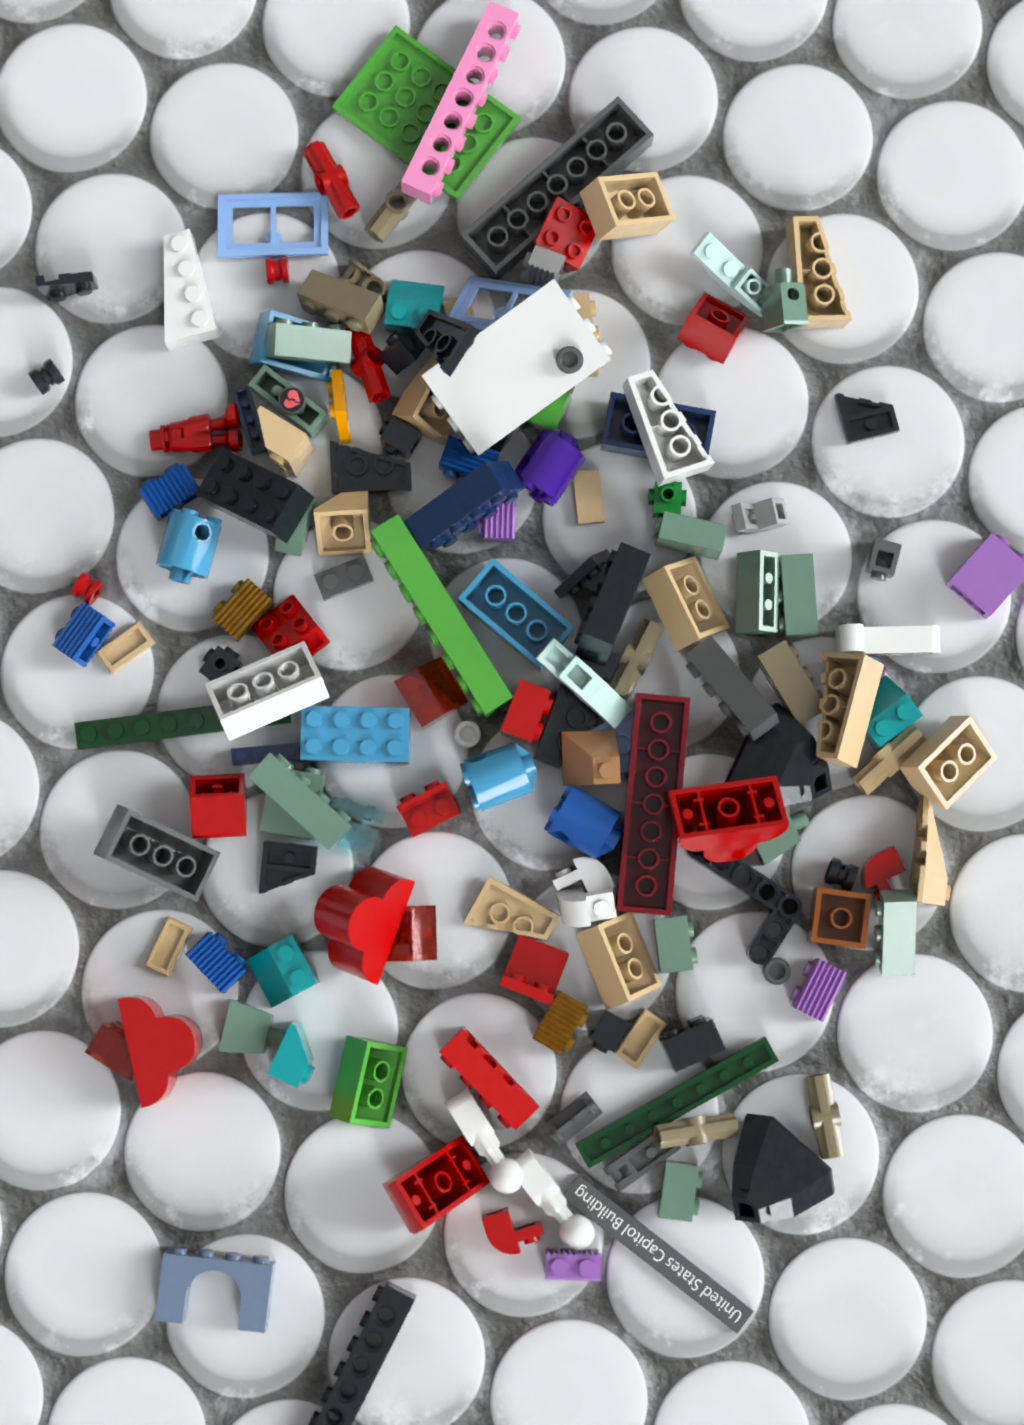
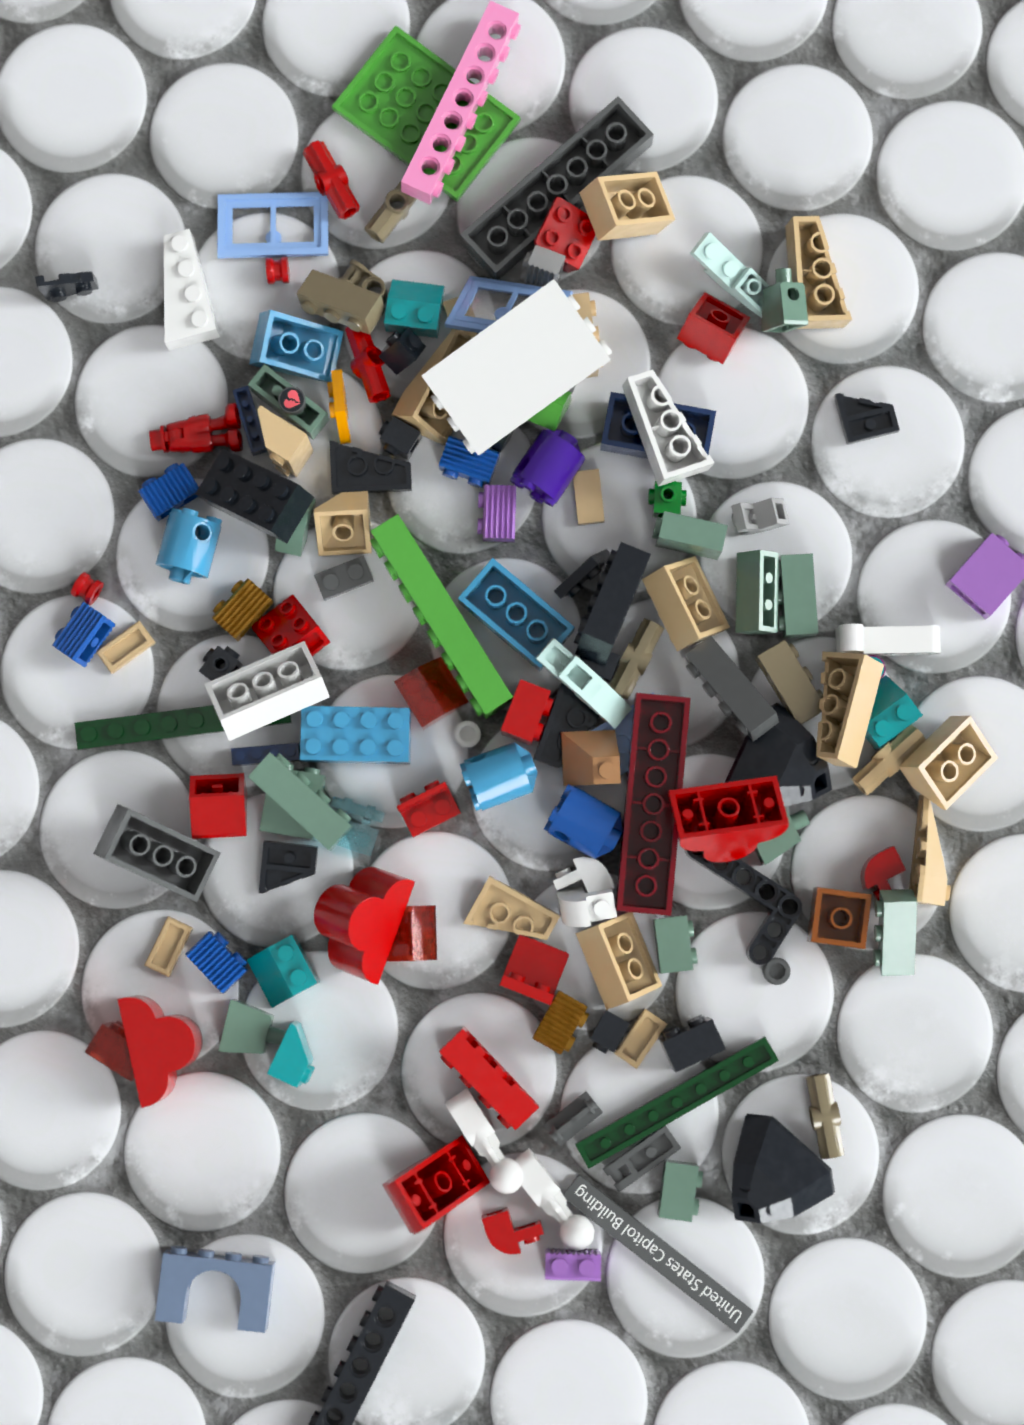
black wheel [28,358,65,395] -> none
brick [266,319,352,366] -> none
bright green slope [329,1035,408,1128] -> none
dark blue brick [404,461,525,550] -> none
black wing [415,309,479,377] -> none
dark grey tile [556,346,583,374] -> none
dark tan piece [653,1113,739,1149] -> none
medium lavender brick [790,958,847,1022] -> none
black wheel [824,857,859,891] -> none
dark grey brick [865,538,902,582] -> none

